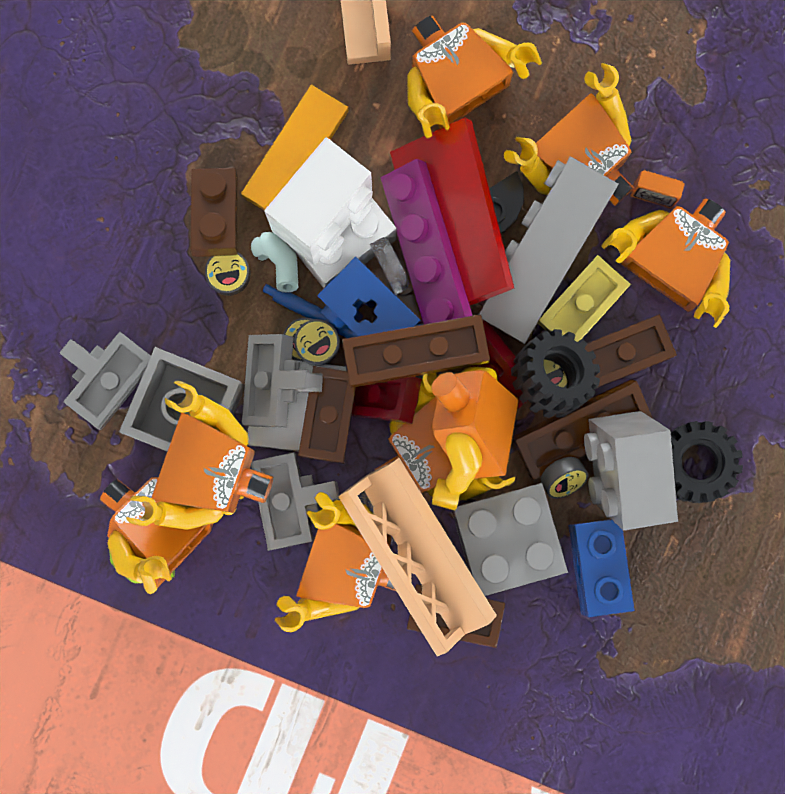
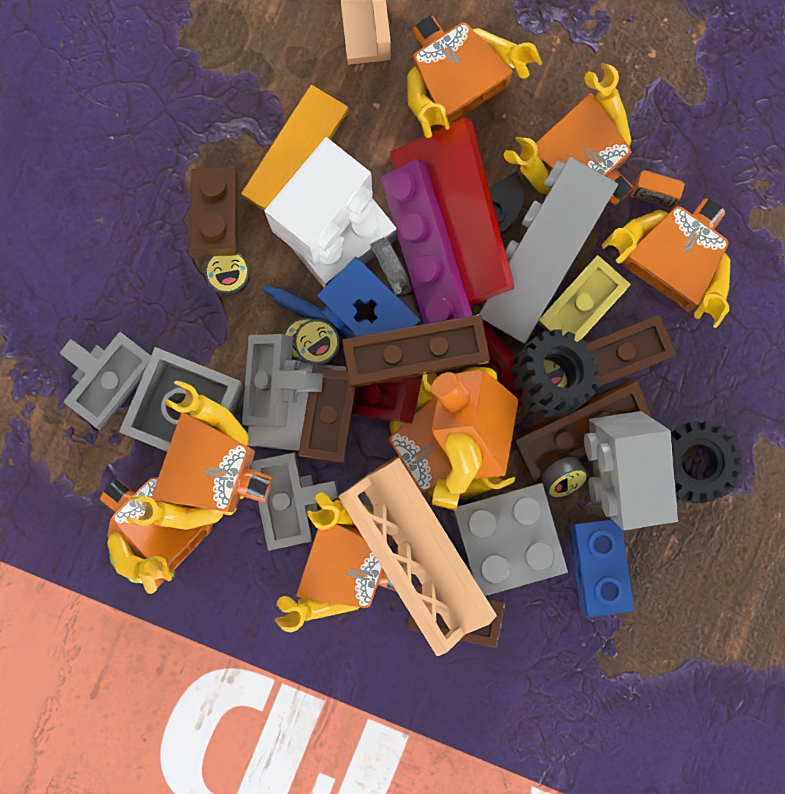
light aqua arm [251,232,298,293] -> none

